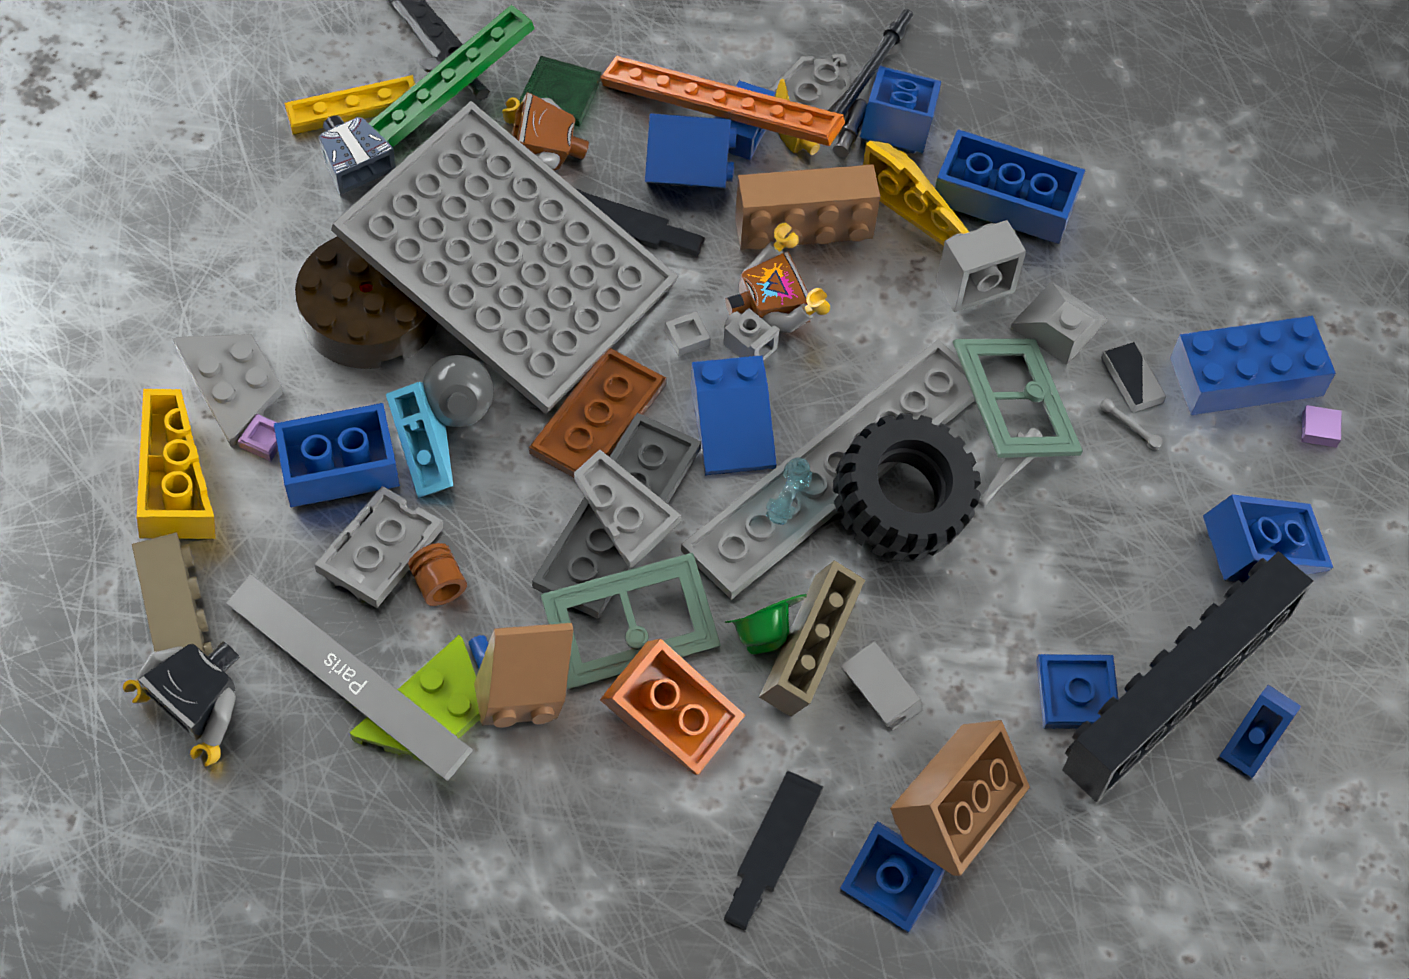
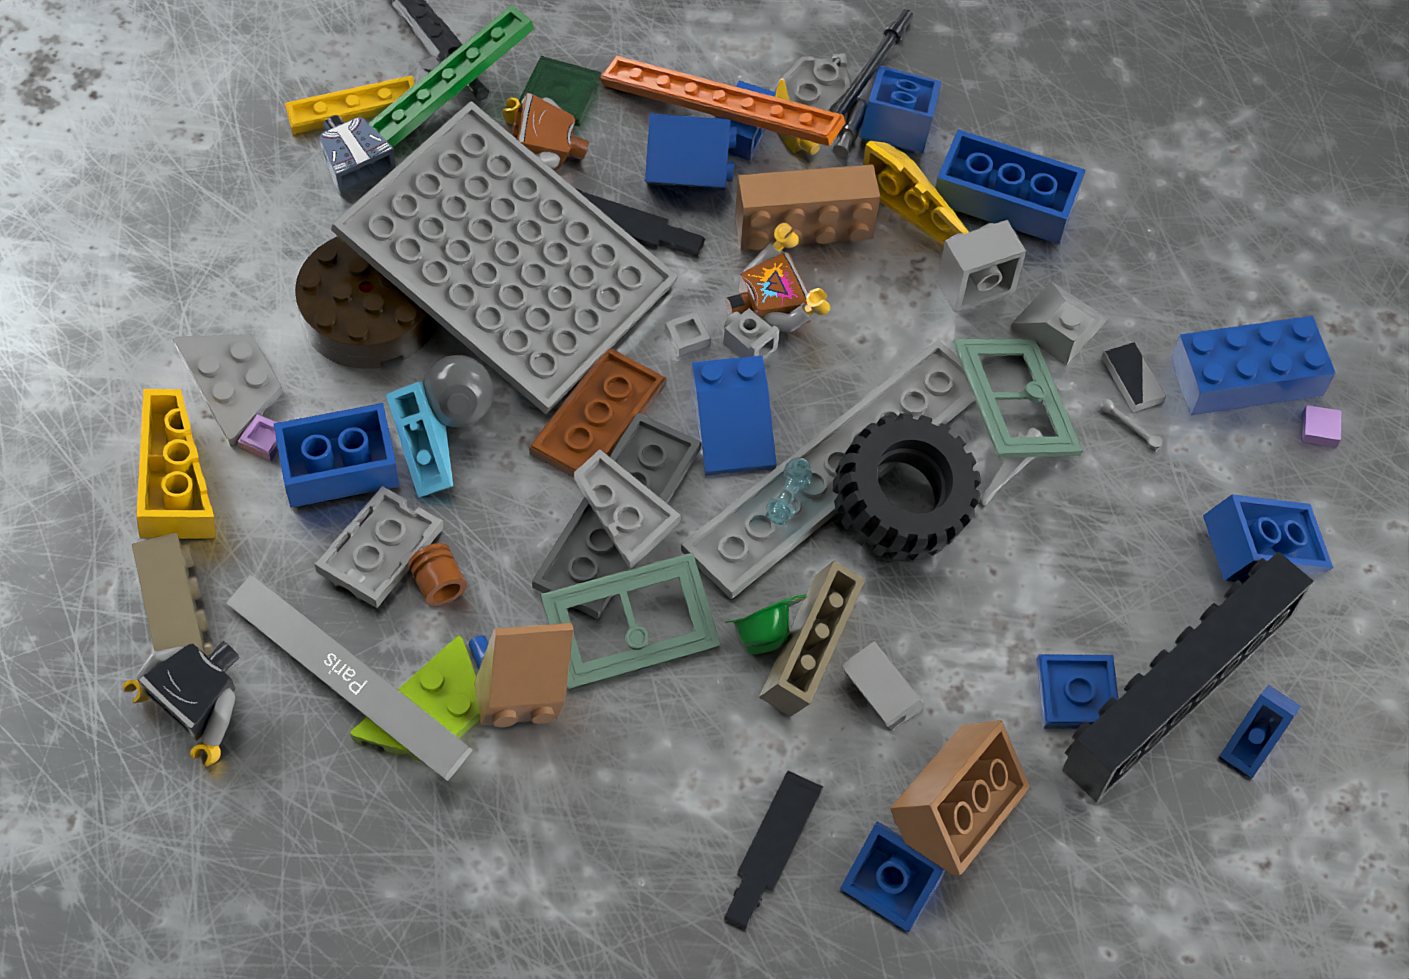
orange slope [600,639,745,775] -> none

